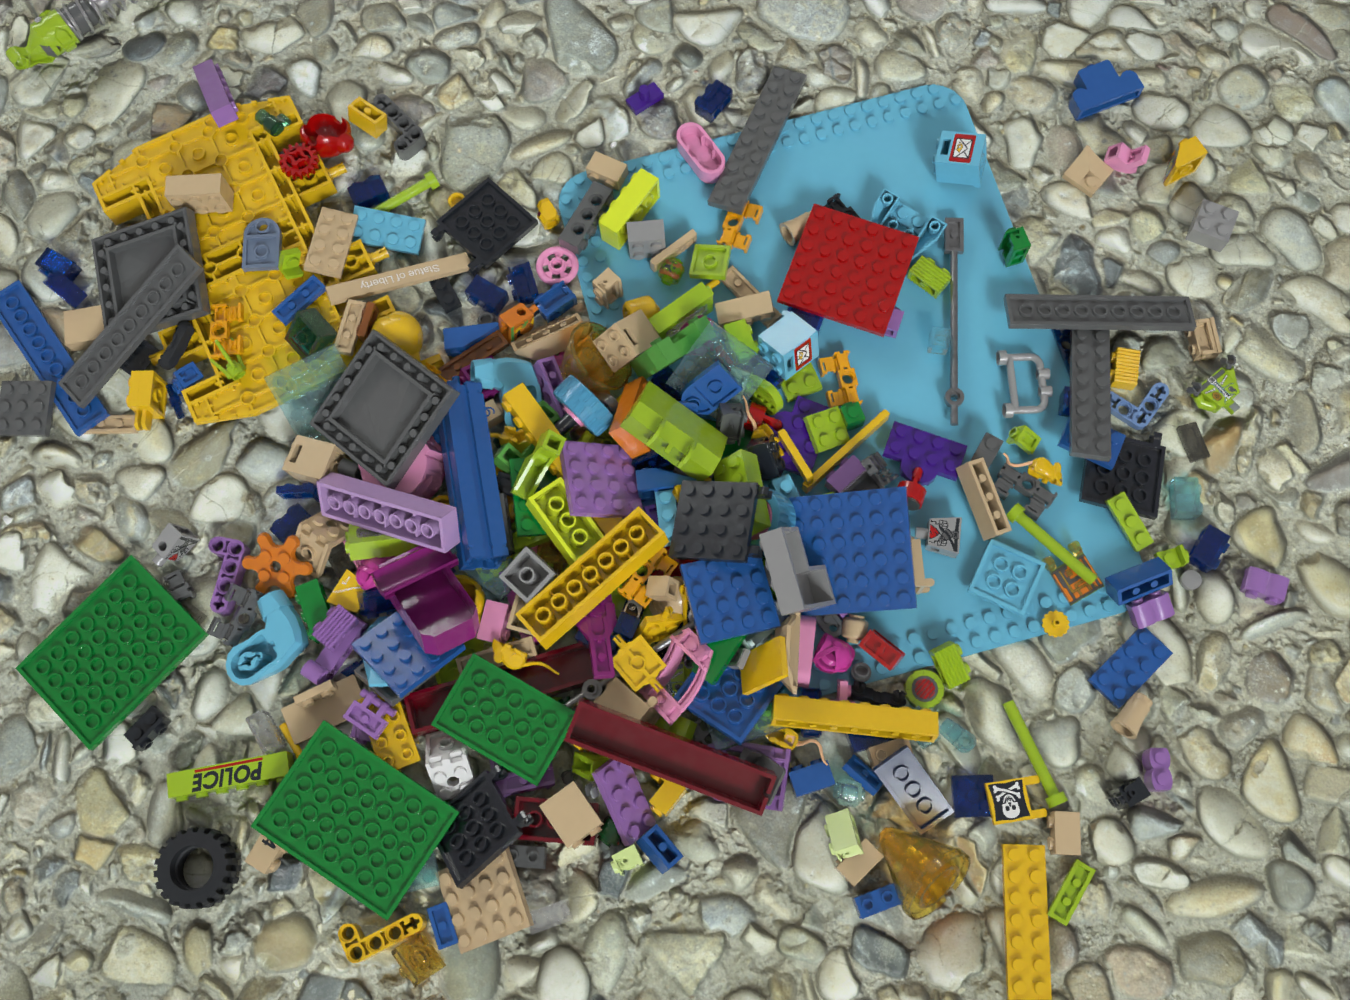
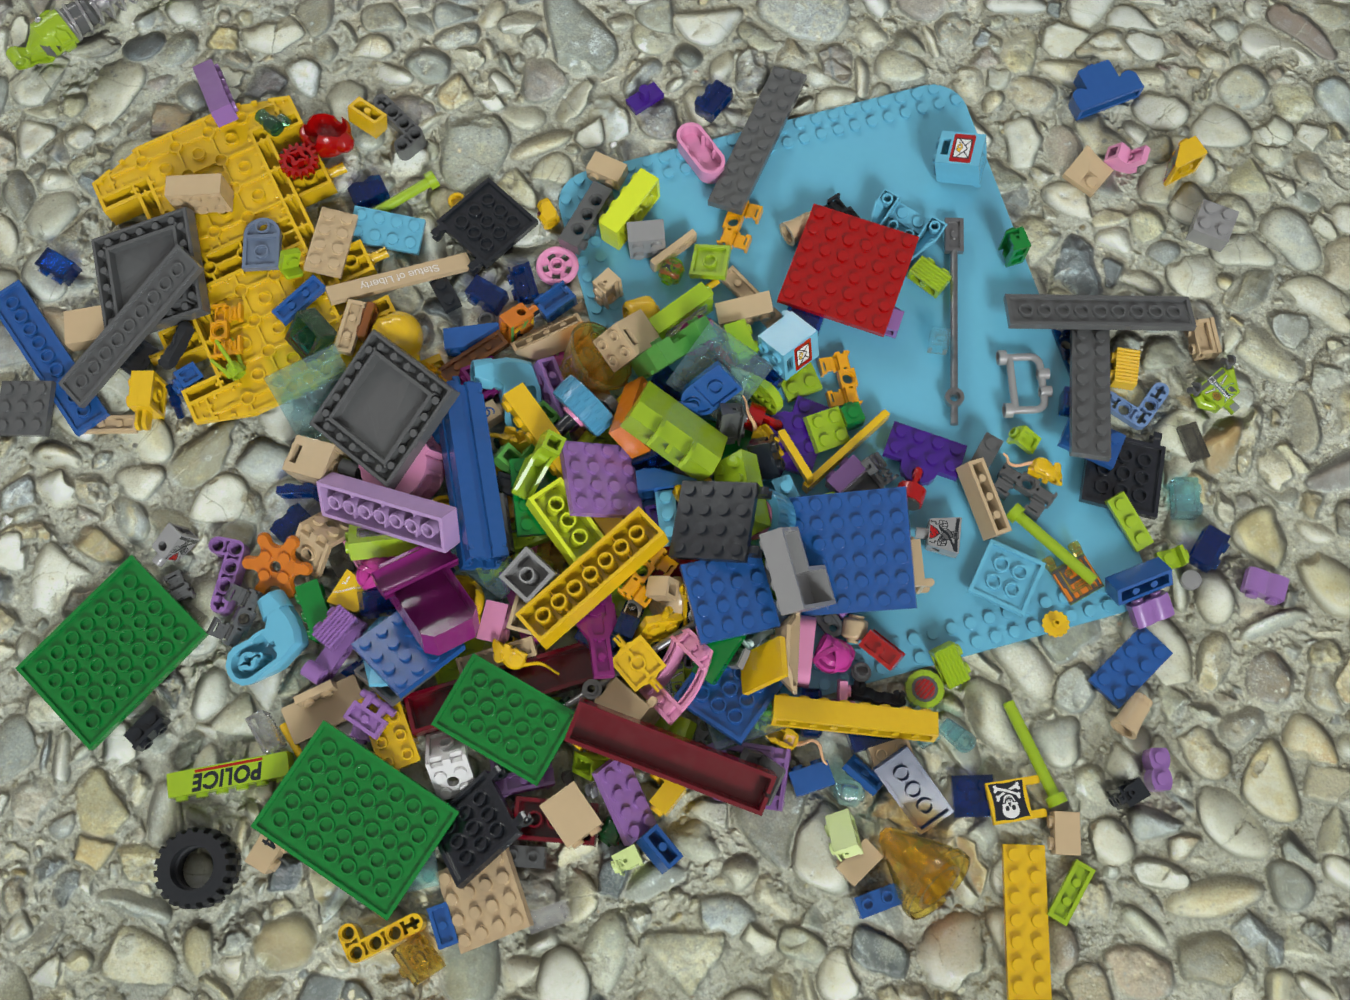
clear blue hinge [42,269,88,308] -> none

